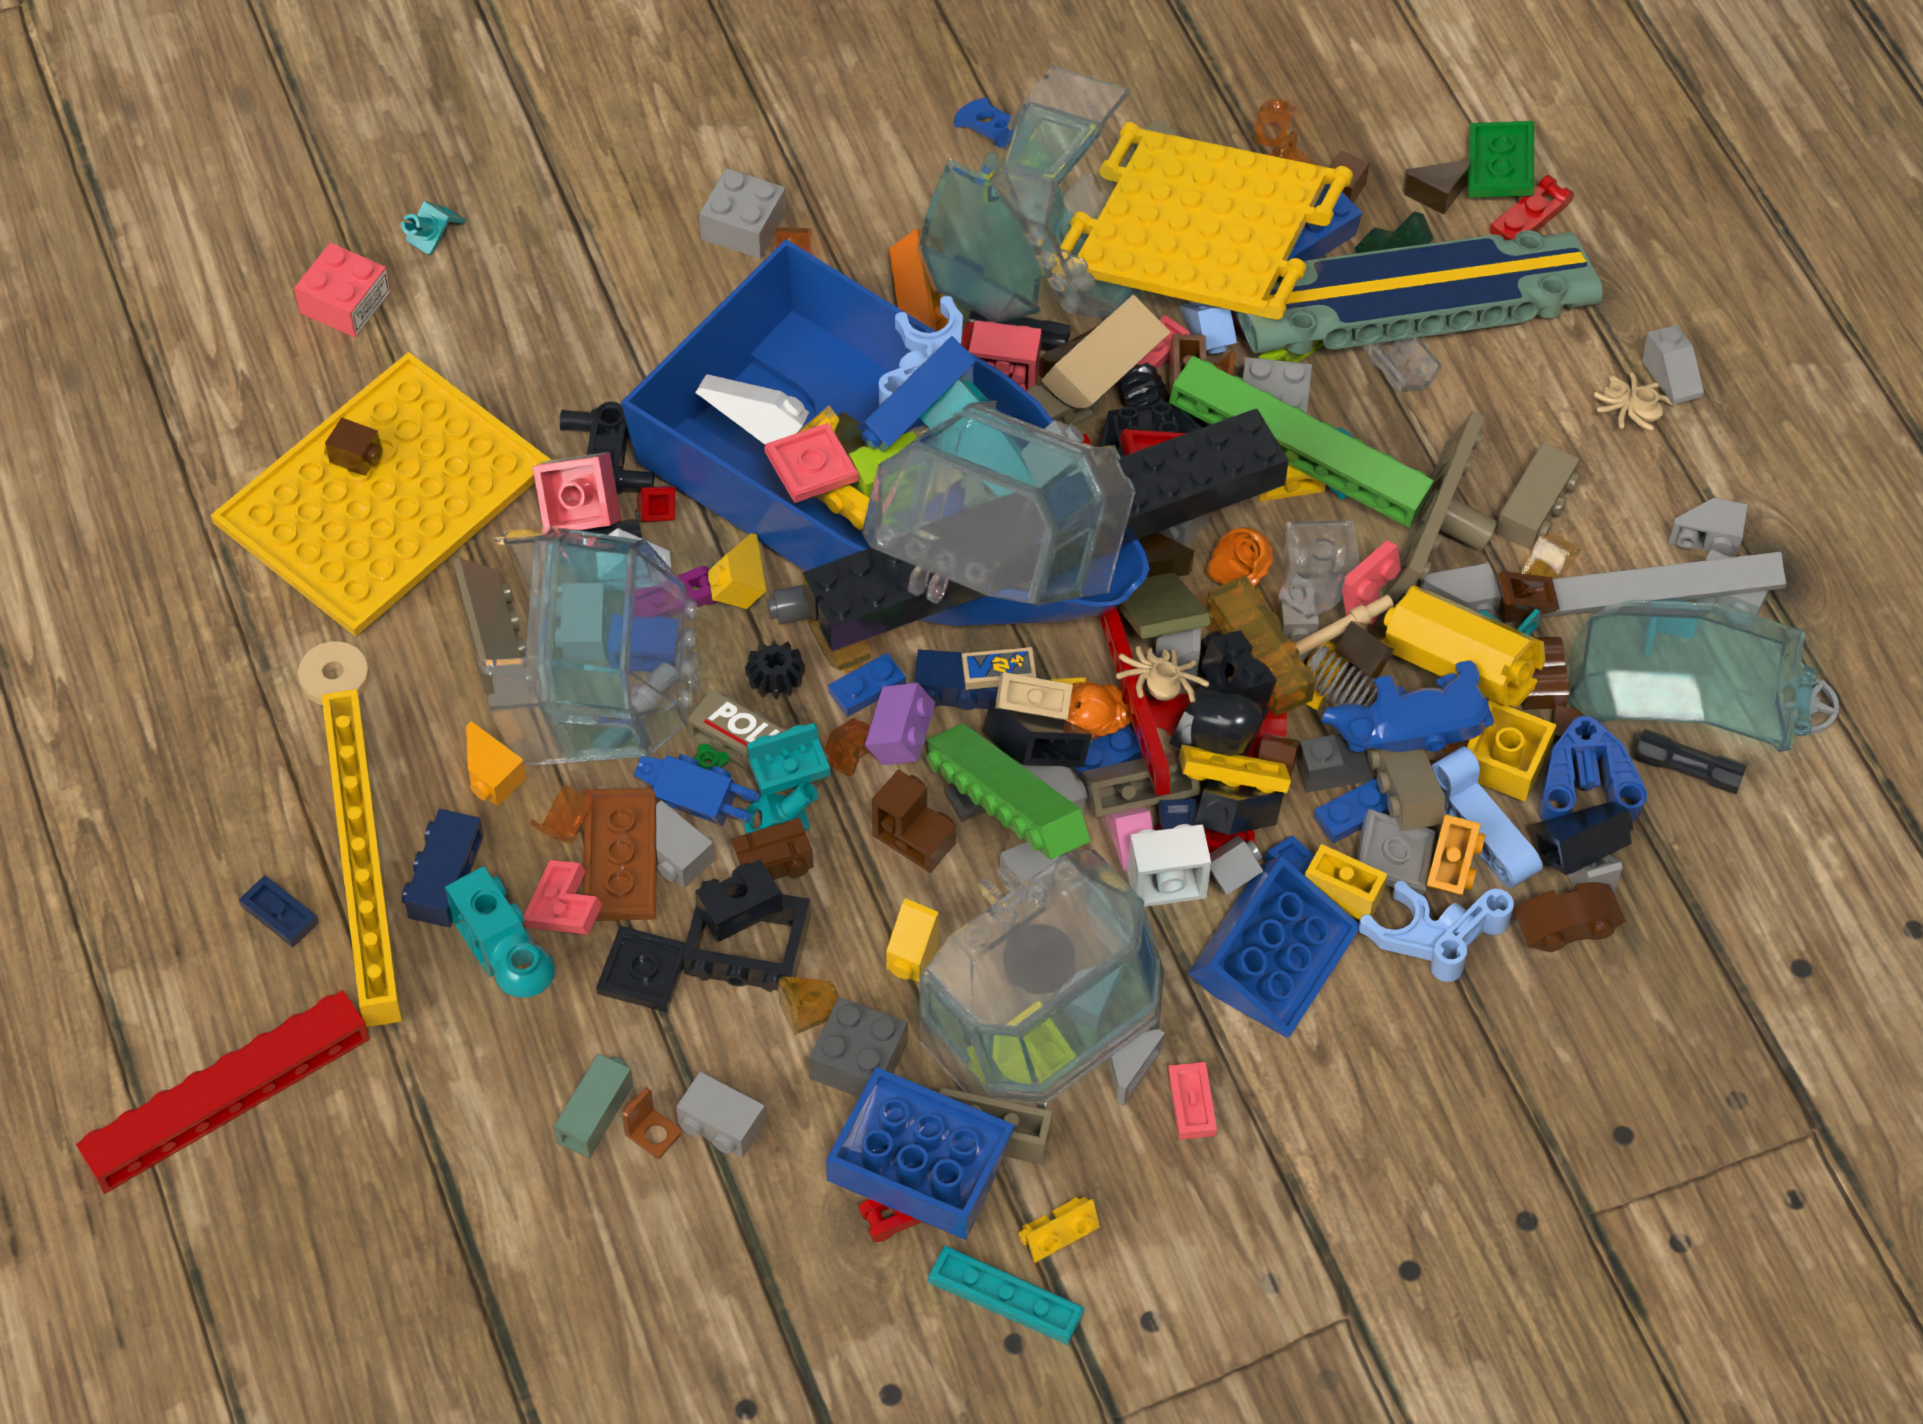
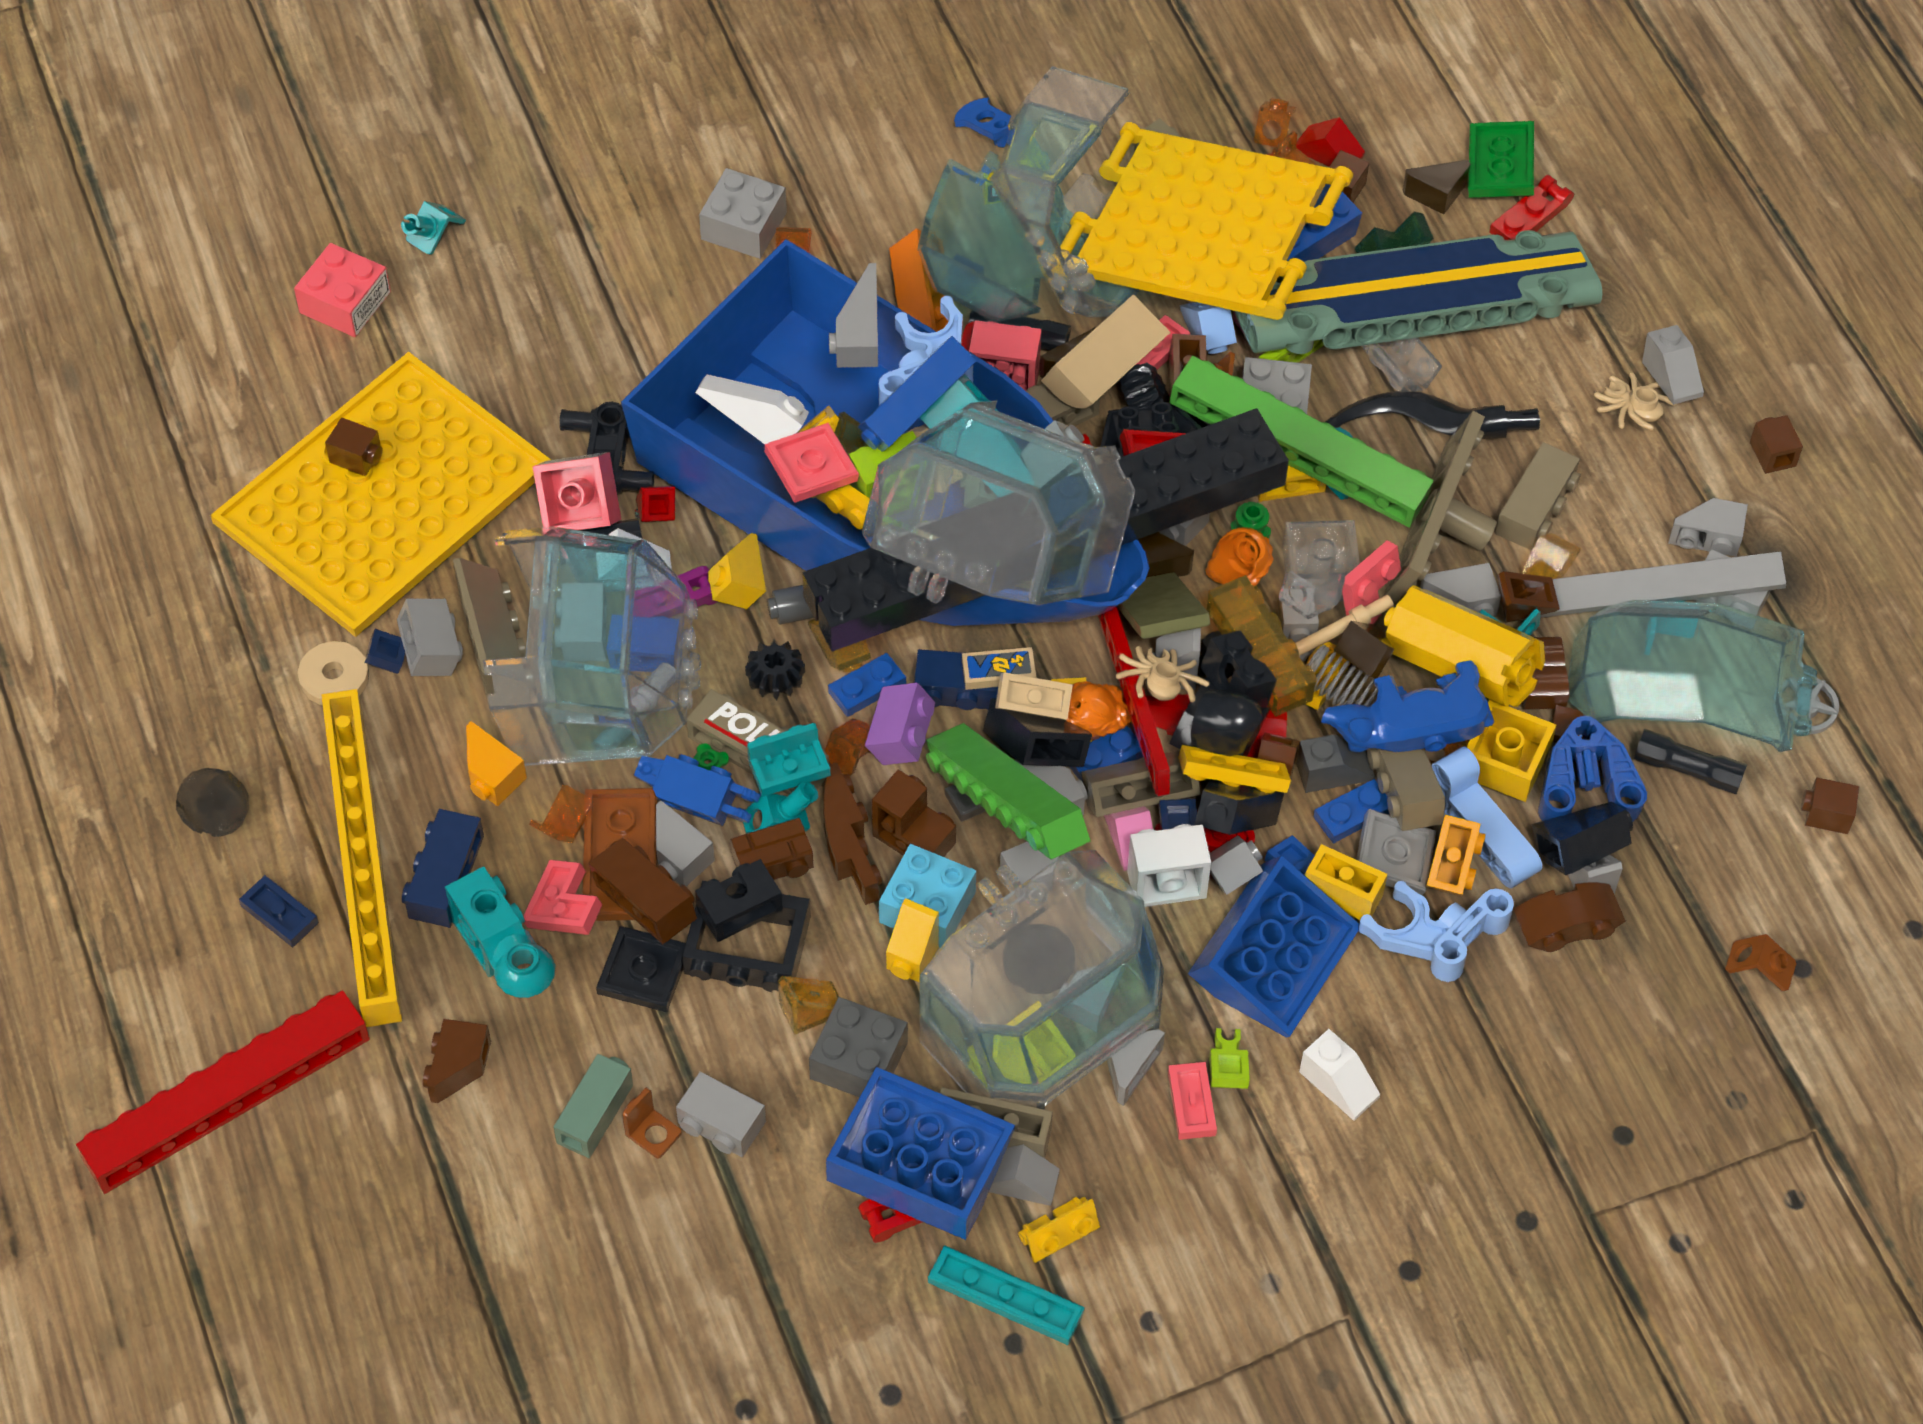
none -> clear smoke tile [176,768,250,837]
none -> dark blue plate [364,629,405,674]
none -> light grey brick [397,599,463,676]
none -> reddish brown slope [423,1019,491,1103]
none -> reddish brown brick [589,837,697,944]
none -> reddish brown slope [824,762,882,905]
none -> light grey slope [829,263,878,368]
none -> medium azure brick [879,844,976,950]
none -> light grey slope [989,1144,1060,1206]
none -> lime plate [1209,1028,1250,1089]
none -> green brick [1230,502,1271,539]
none -> red slope [1293,117,1365,167]
none -> white slope [1299,1029,1380,1121]
none -> black animal [1325,391,1540,439]
none -> dark orange bracket [1725,934,1796,991]
none -> reddish brown brick [1750,415,1803,474]
none -> reddish brown brick [1801,777,1859,834]

